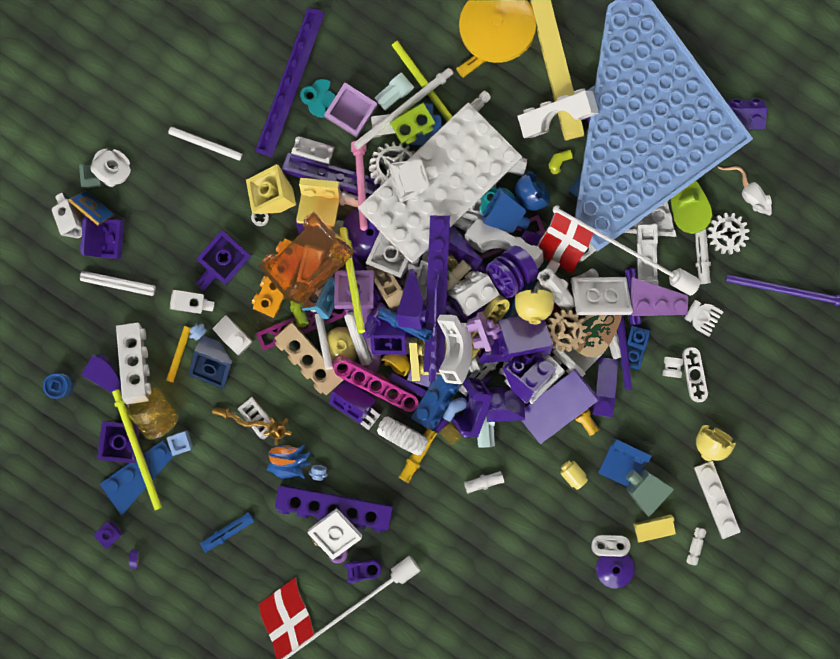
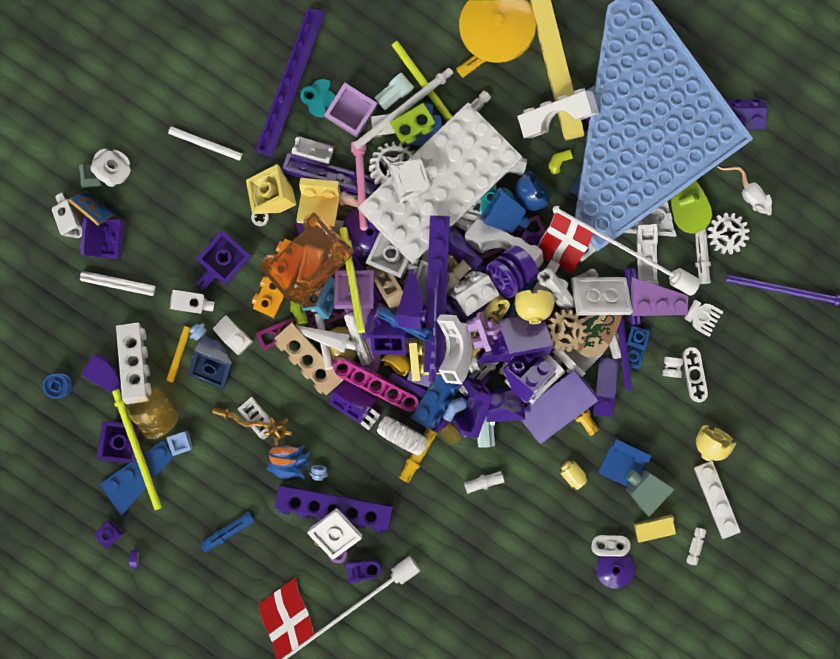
none -> white bar [295,325,358,353]

